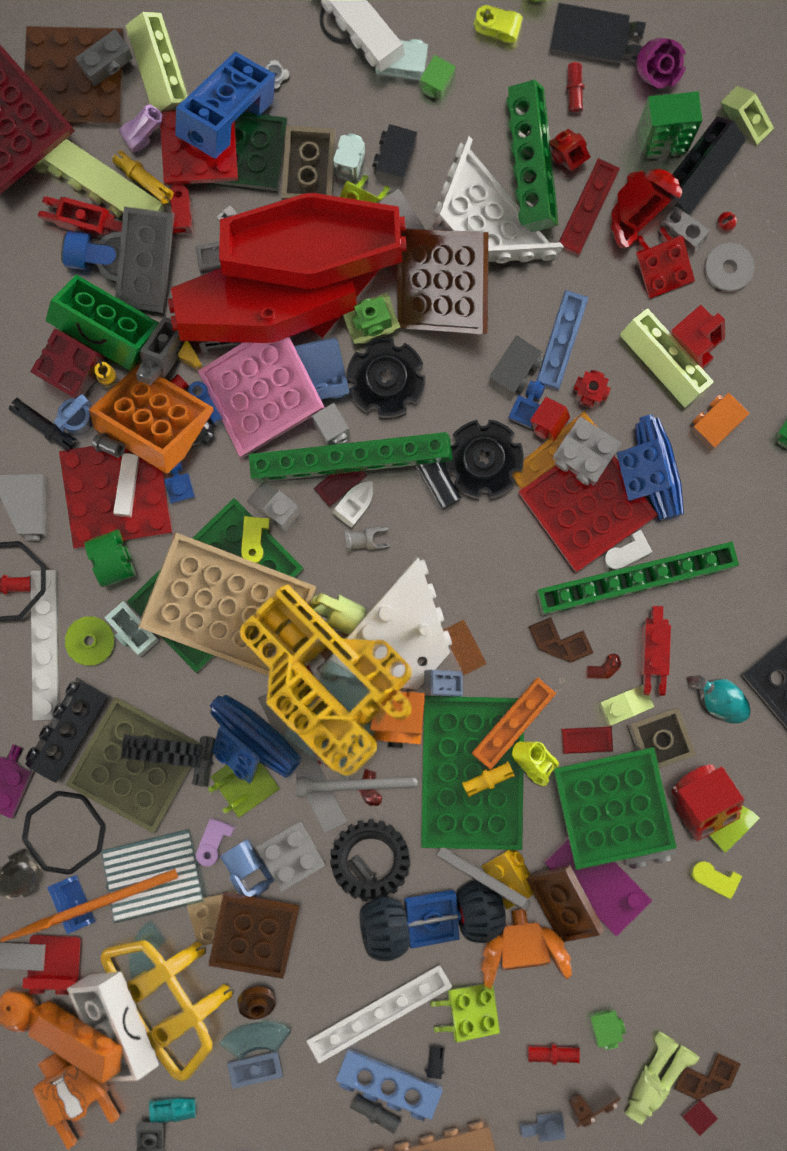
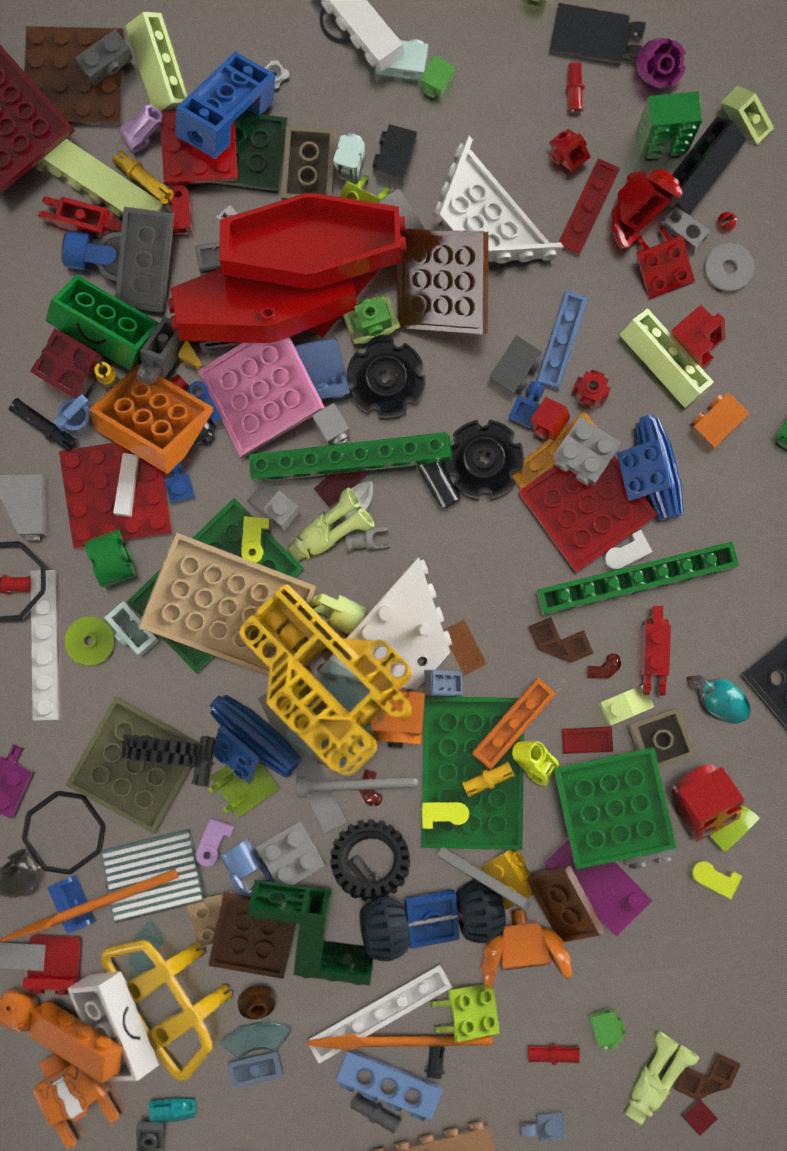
black brick [25,677,108,783] -> none
dark grey pin [92,433,125,458] -> none
neon yellow piece [474,5,523,43] -> none
green brick [506,79,559,232] -> none
reddish brown hinge [570,1090,621,1128] -> none
none -> dark green bracket [247,880,373,986]
none -> yellowish green piece [287,488,374,562]
none -> orange piece [307,1034,493,1051]
none -> neon yellow leg [422,802,469,829]

